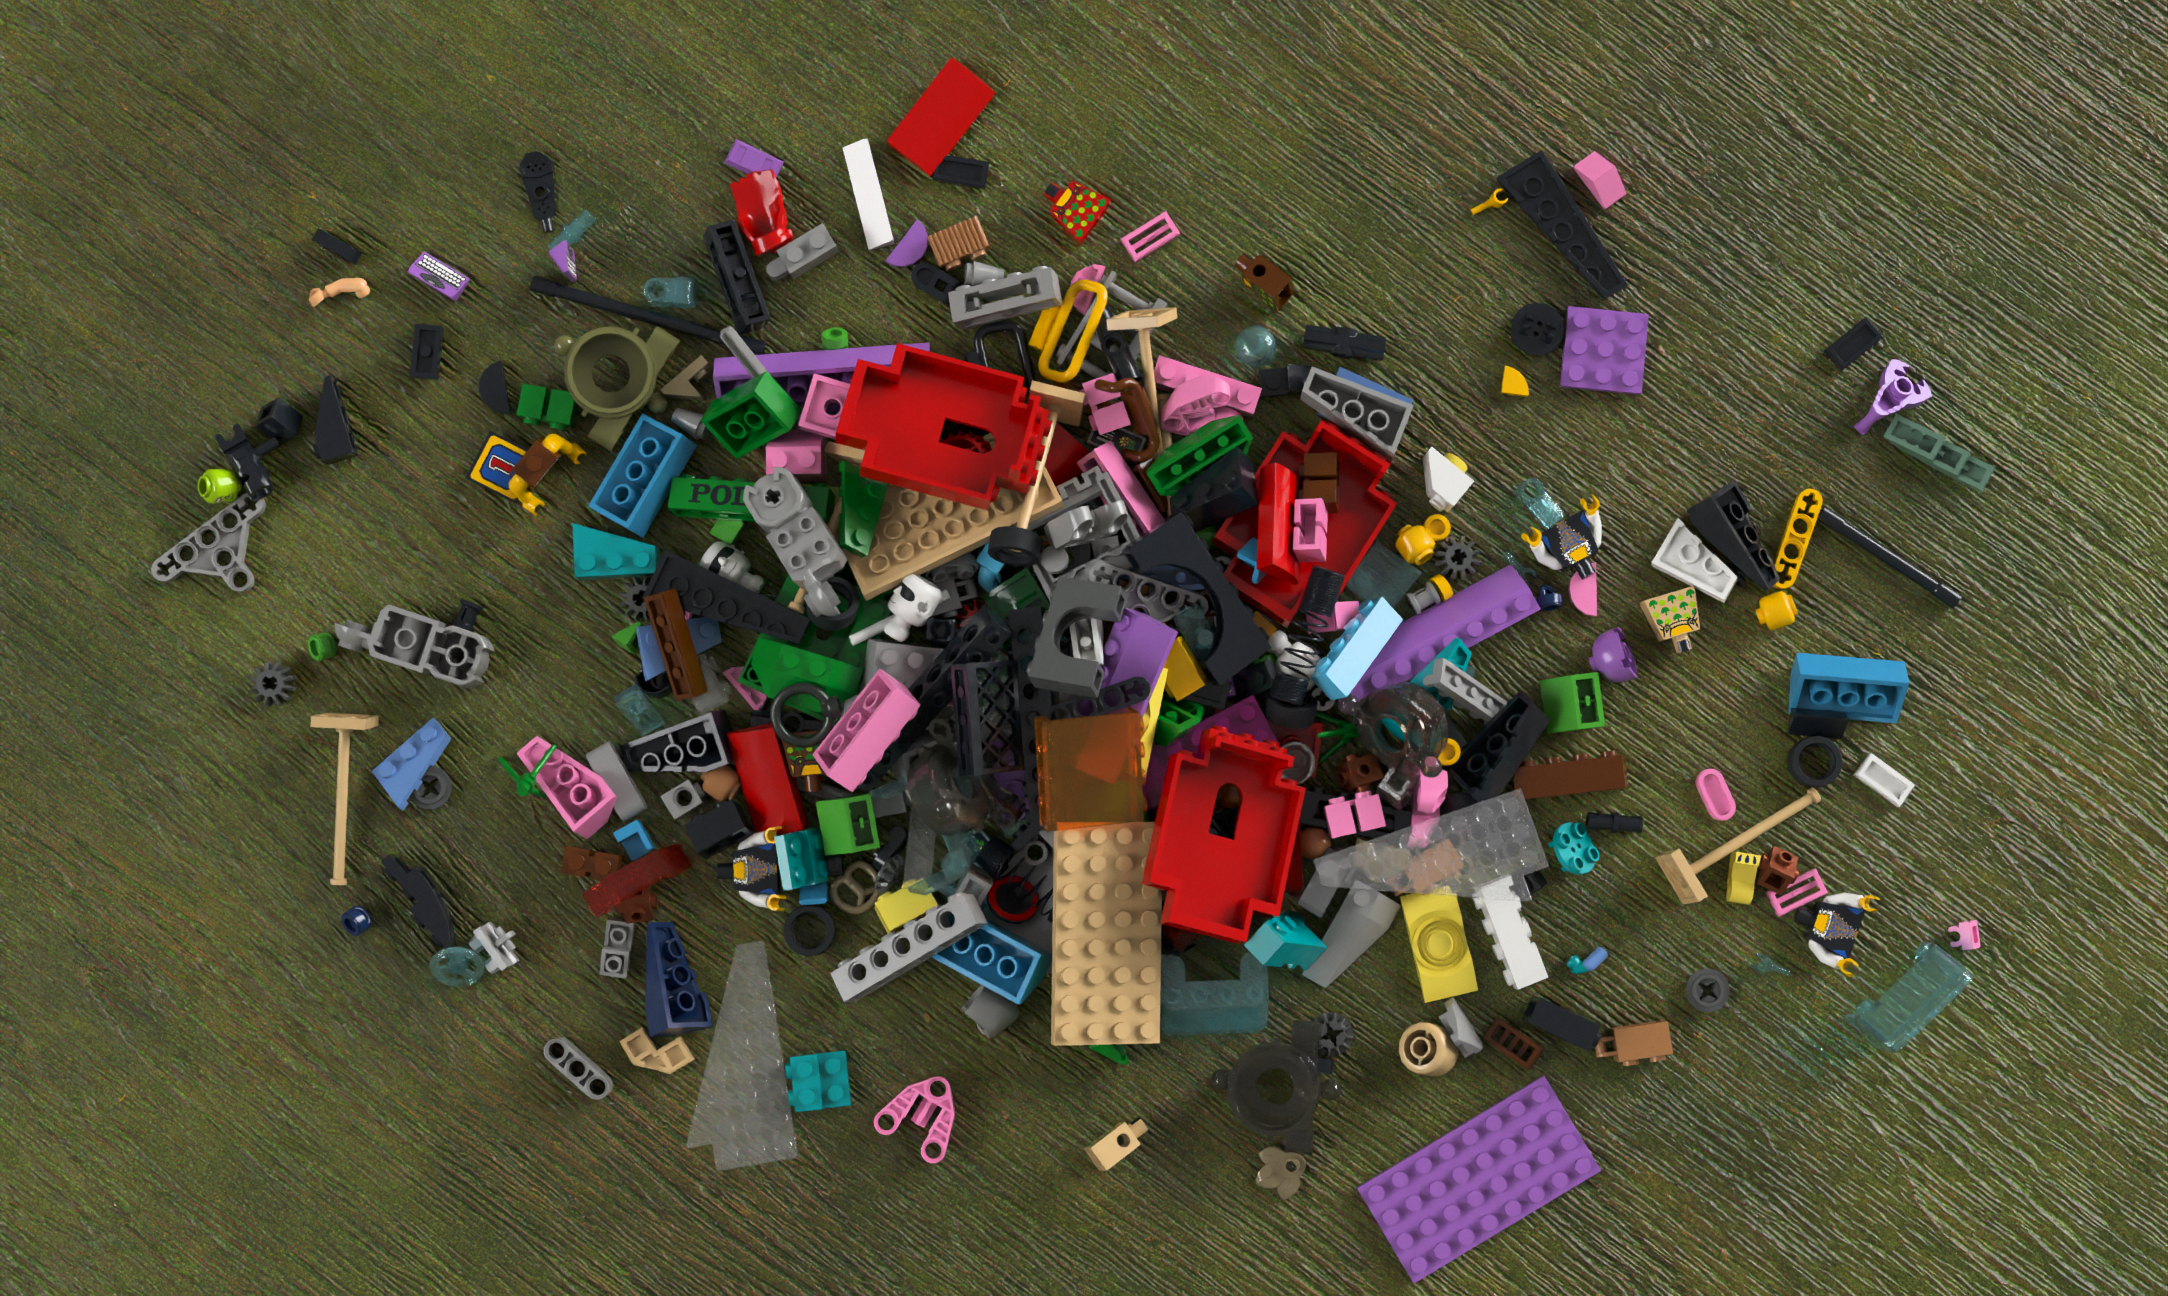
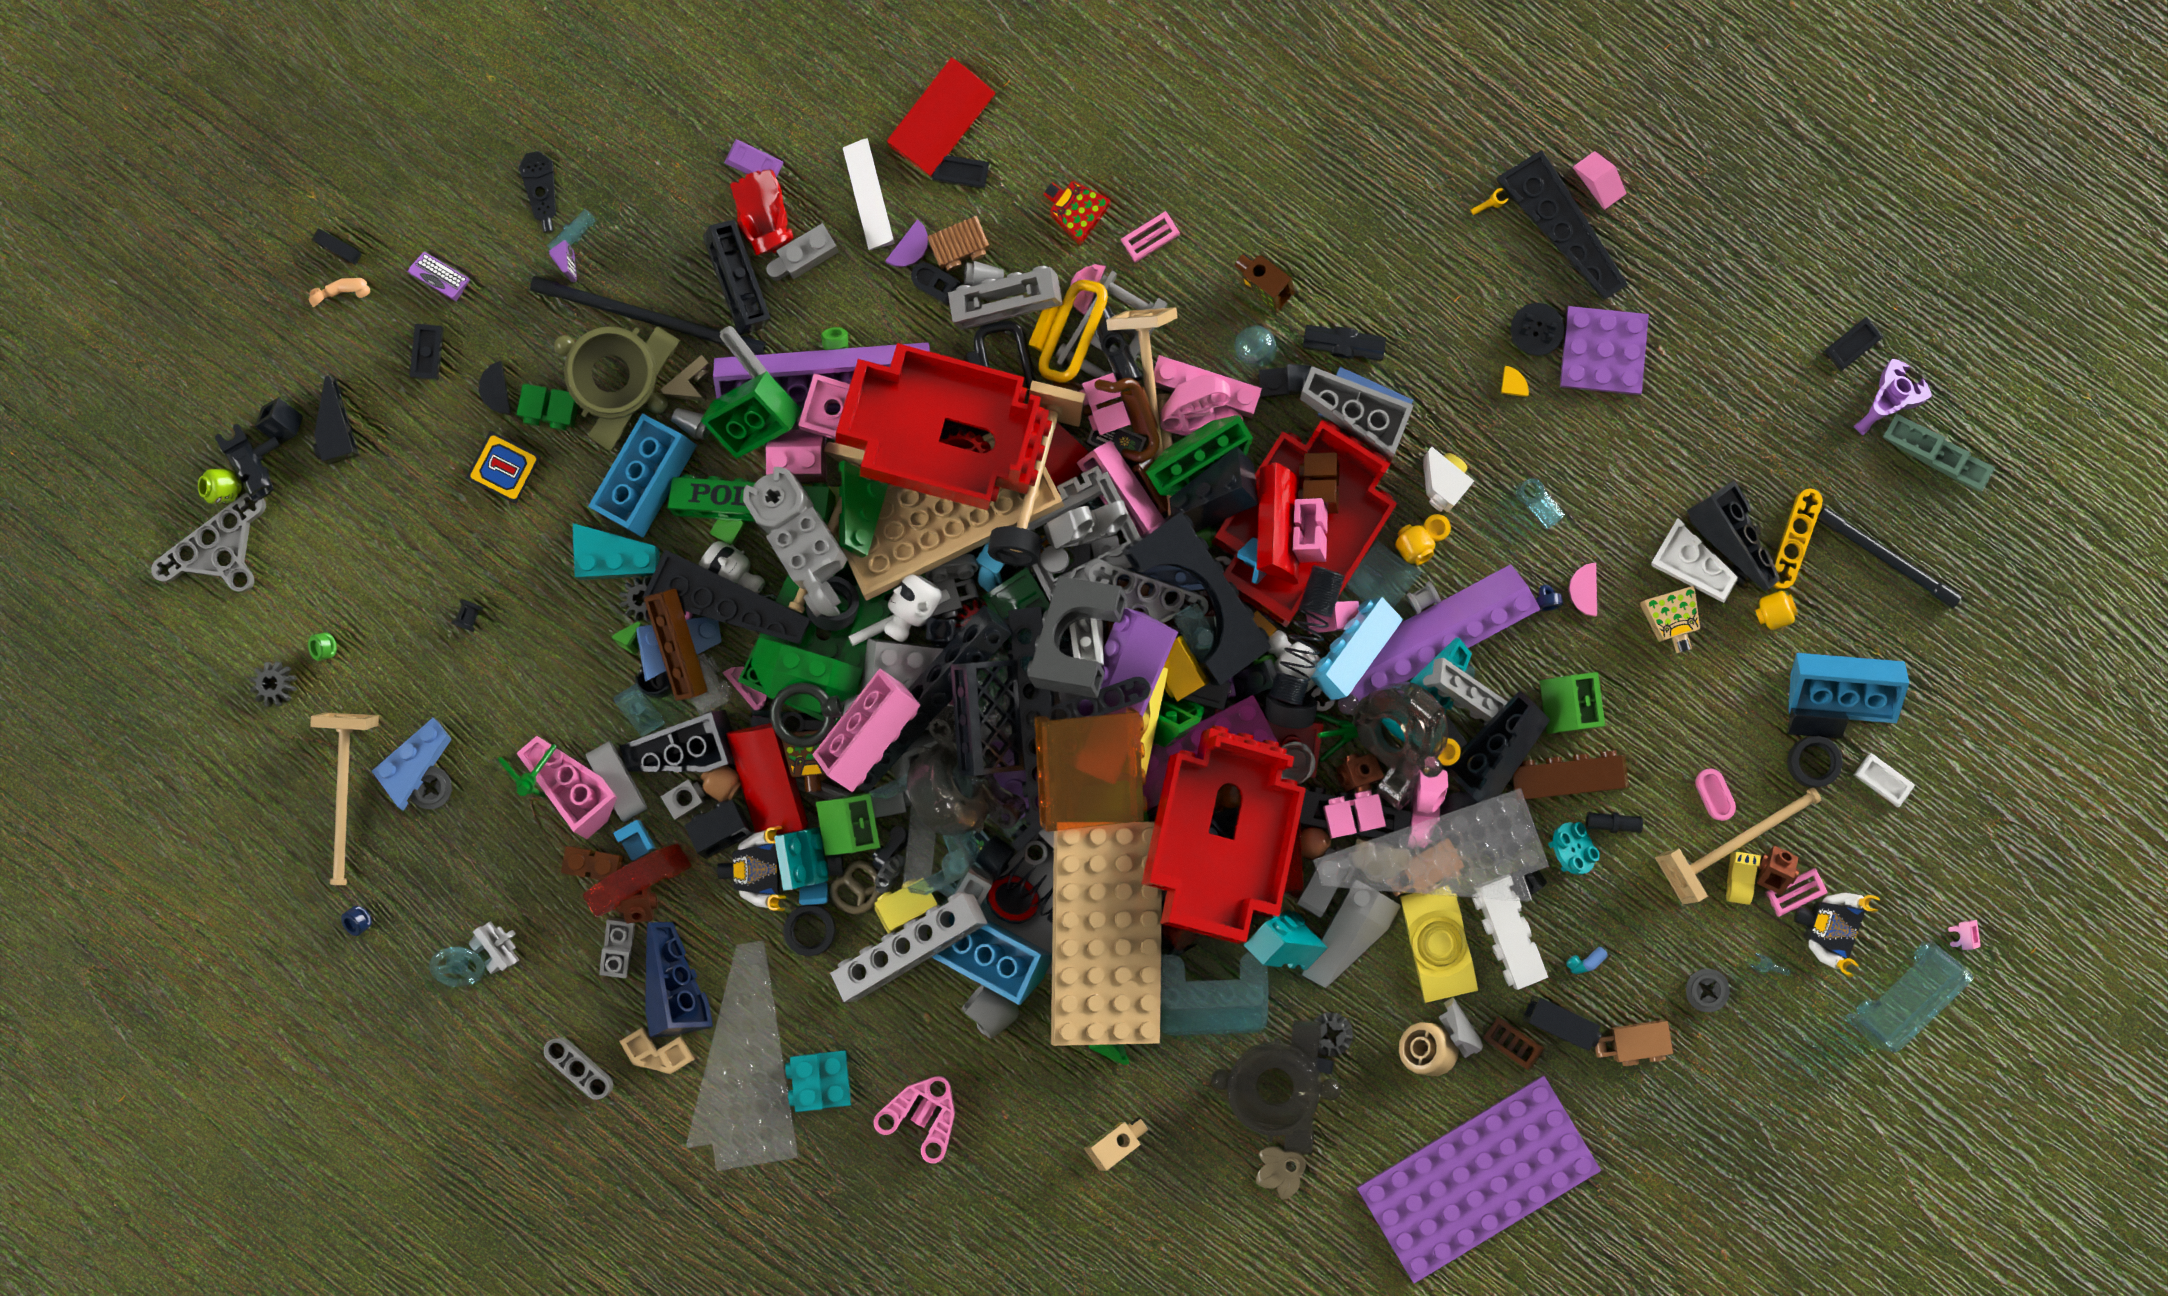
light grey brick [334,604,495,689] -> none
black slope [381,854,456,949] -> none
torso [509,433,587,515] -> none
clear light blue piece [644,277,696,308] -> none
yellow tile [1429,574,1453,602] -> none
dark grey gear [1434,536,1480,581] -> none
clear light blue hand [1504,551,1537,584] -> none
torso [1521,494,1602,580] -> none
medium lavender cylinder [1589,627,1638,683] -> none

